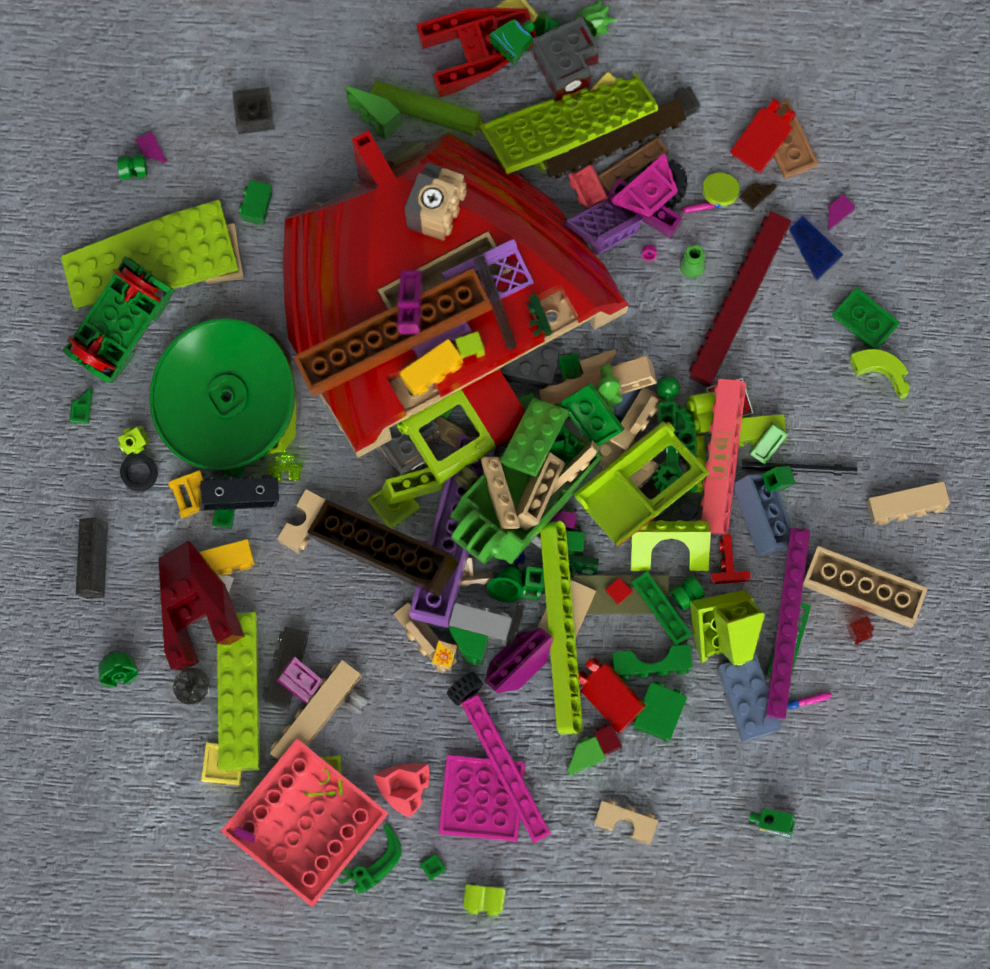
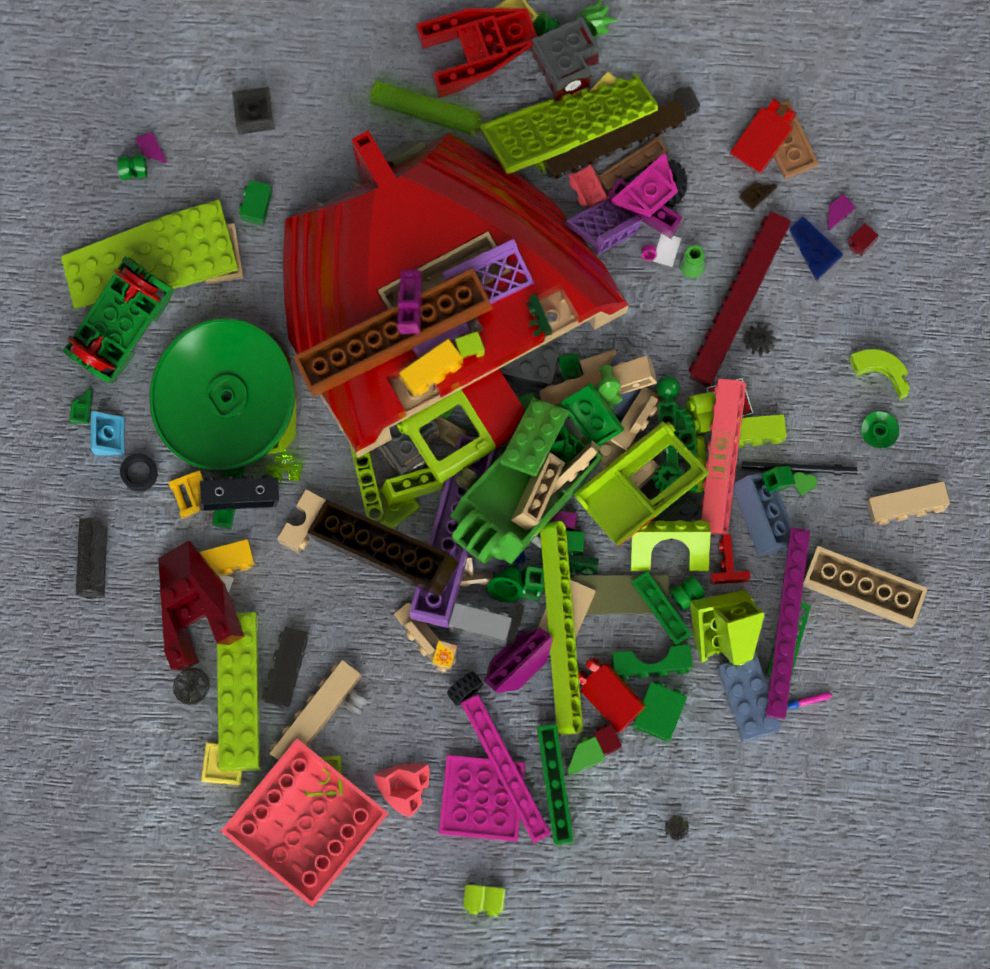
green cylinder [98,650,138,687] -> none
lime brick [118,425,151,455] -> none
magenta tile [234,827,256,844] -> none
magenta plate [276,657,322,703] -> none
green piece [338,824,402,894] -> none
bright green slope [346,86,401,139] -> none
tan piece [405,162,467,241] -> none
green tile [420,853,447,881] -> none
green slope [449,626,489,666] -> none
clear smoke axle [474,255,517,350] -> none
tan bracket [481,457,520,529] -> none
green torso [489,19,535,66] -> none
tan arch [594,799,659,845] -> none
red tile [605,577,632,605] -> none
dark pink piece [681,202,721,213] -> none
lime tile [702,172,740,206] -> none
green torso [748,808,796,839] -> none
tile [749,422,788,464] -> none
green plate [832,287,900,350] -> none
clear red brick [847,616,874,645] -> none
none -> medium azure slope [91,411,124,455]
none -> lime beam [350,445,385,524]
none -> clear smoke bush [466,317,483,333]
none -> green brick [537,724,574,847]
none -> white sticker [653,233,681,267]
none -> clear smoke gear [665,816,689,840]
none -> clear smoke gear [743,324,776,356]
none -> bright green tile [793,472,817,496]
none -> dark red brick [848,223,879,256]
none -> green dish [861,411,899,449]

